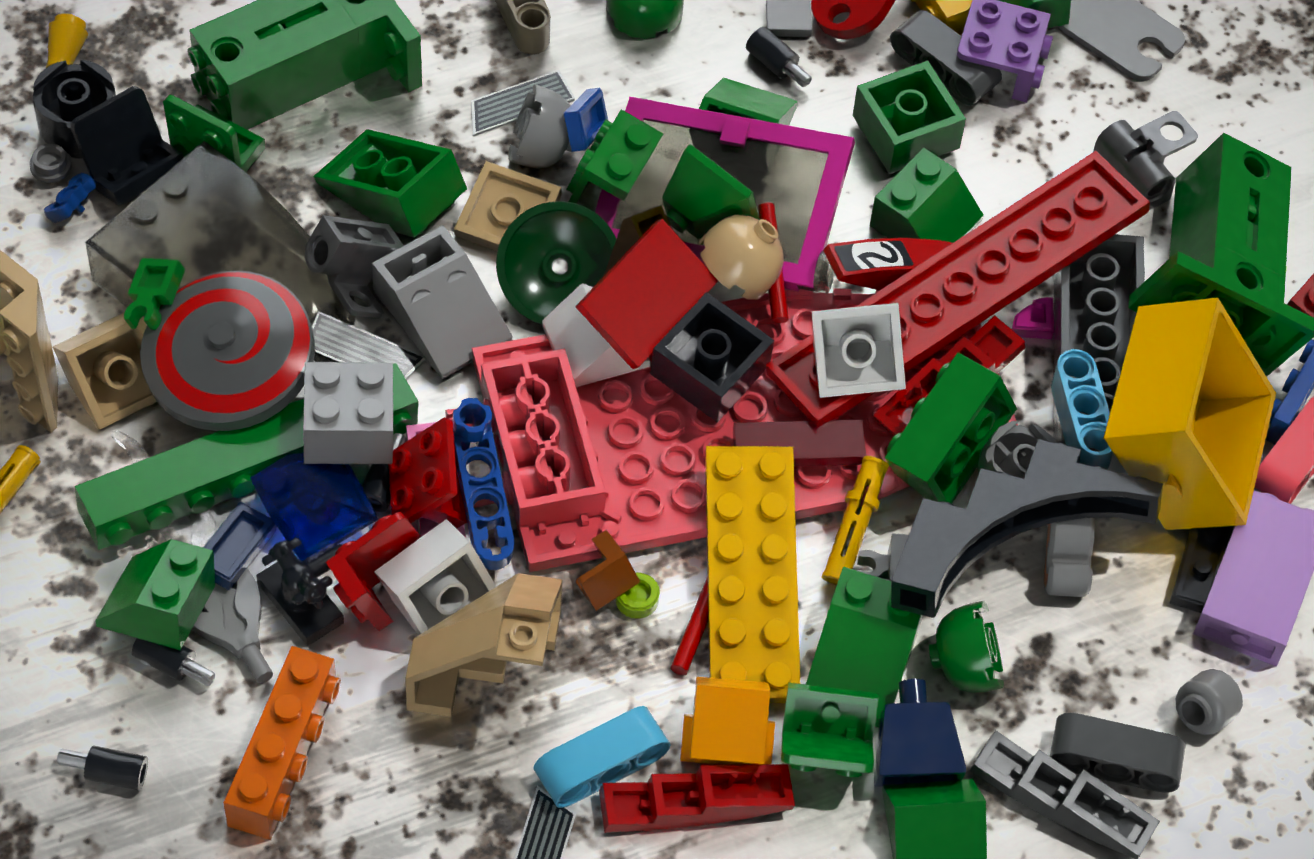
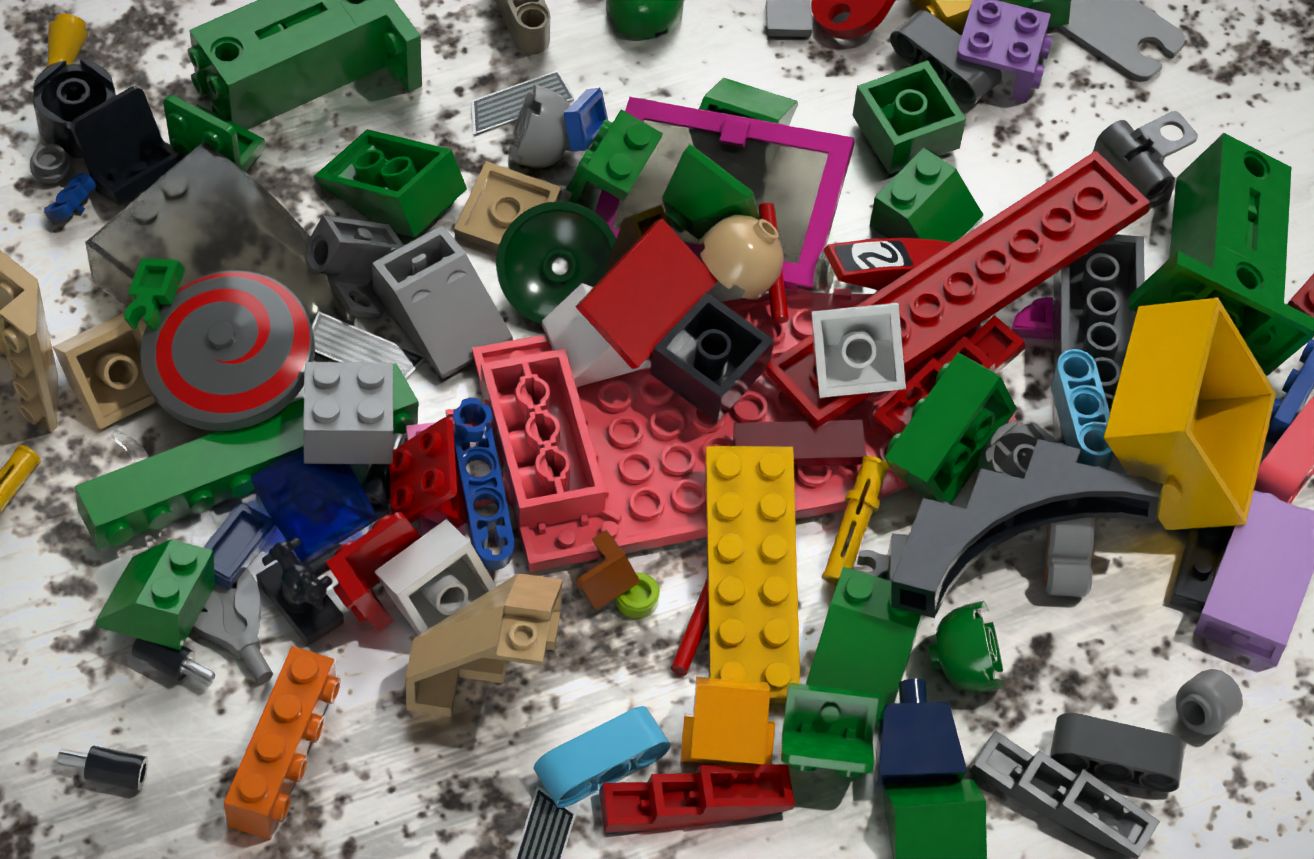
black piece [745,27,812,88] -> none

